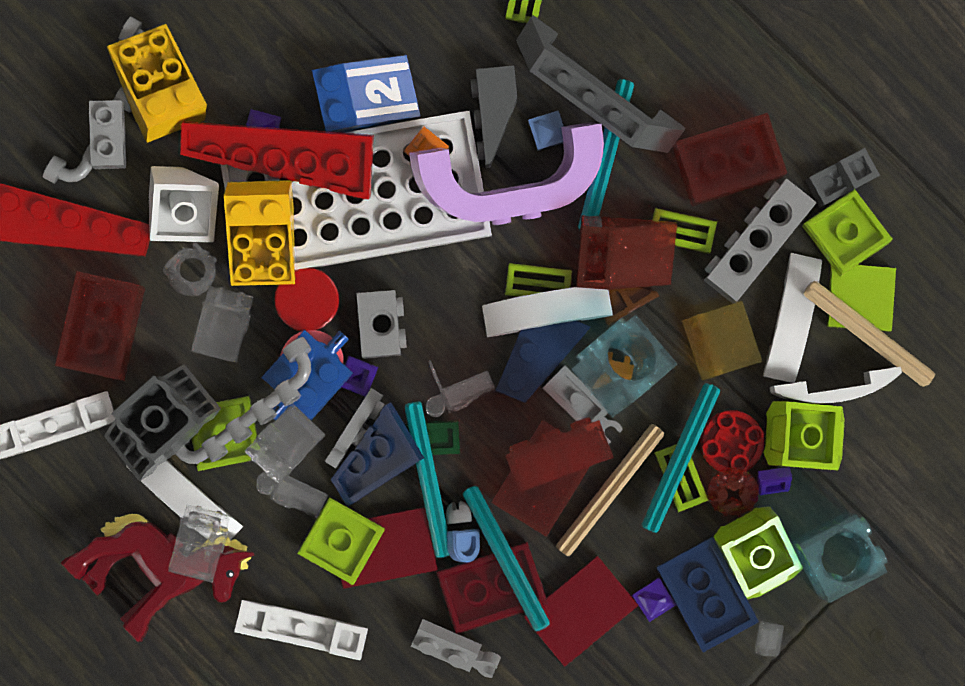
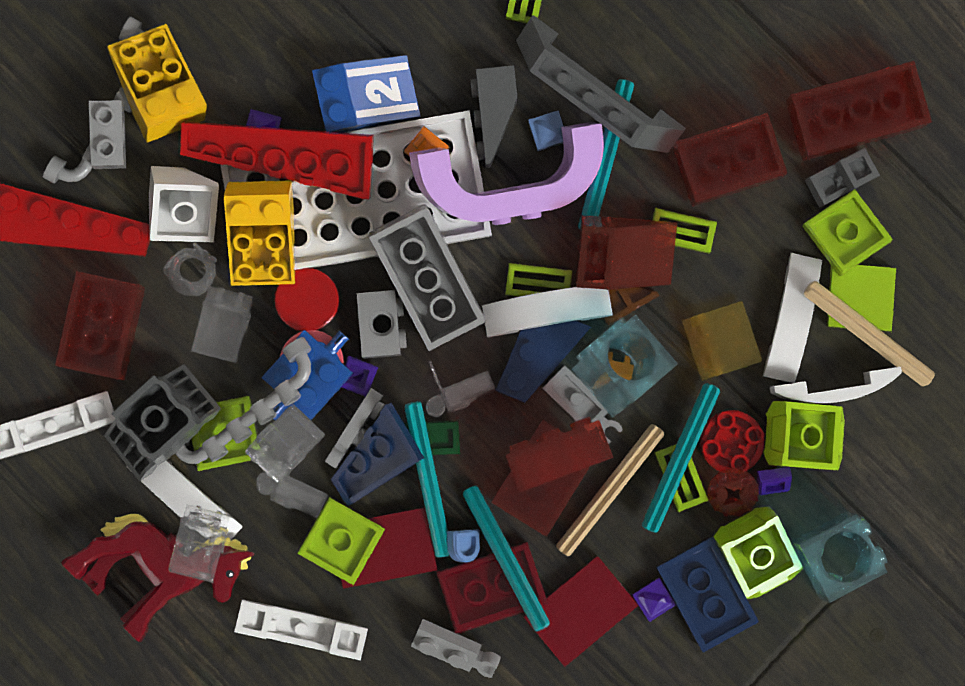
light grey hinge [446,501,472,524] -> none
light grey brick [704,179,817,304] -> none
clear slope [754,621,784,657] -> none
none -> light grey brick [369,203,486,351]
none -> clear red brick [786,61,932,161]

